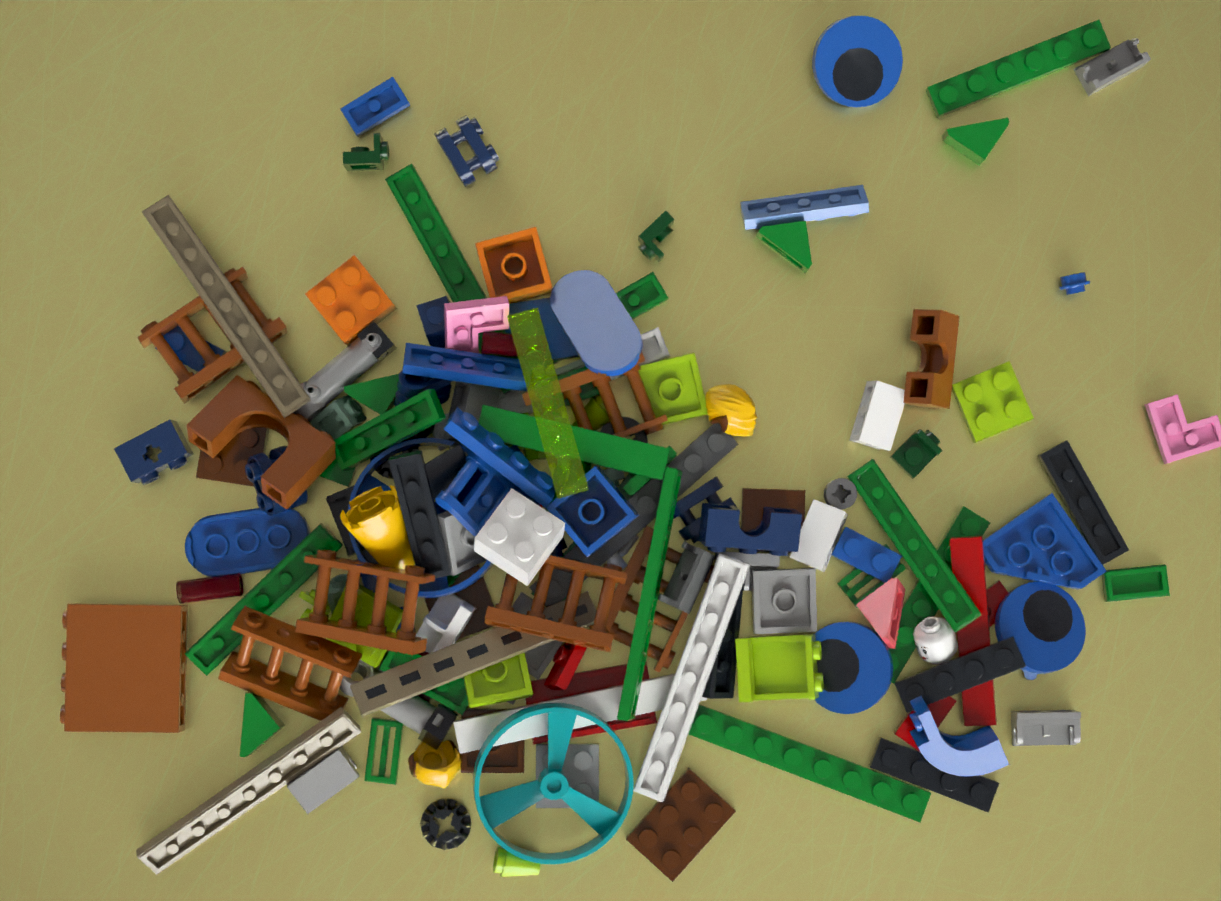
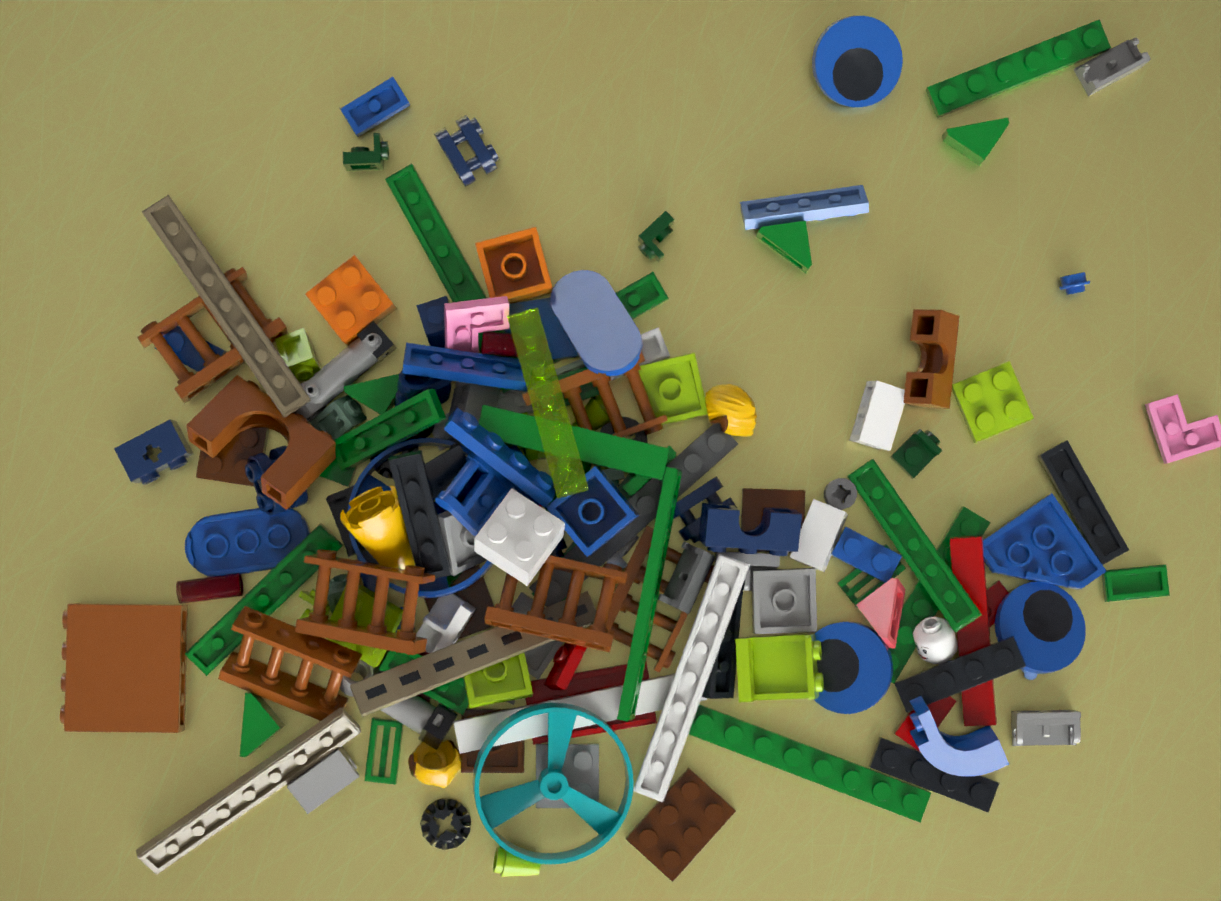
none -> lime bracket [275,328,321,382]

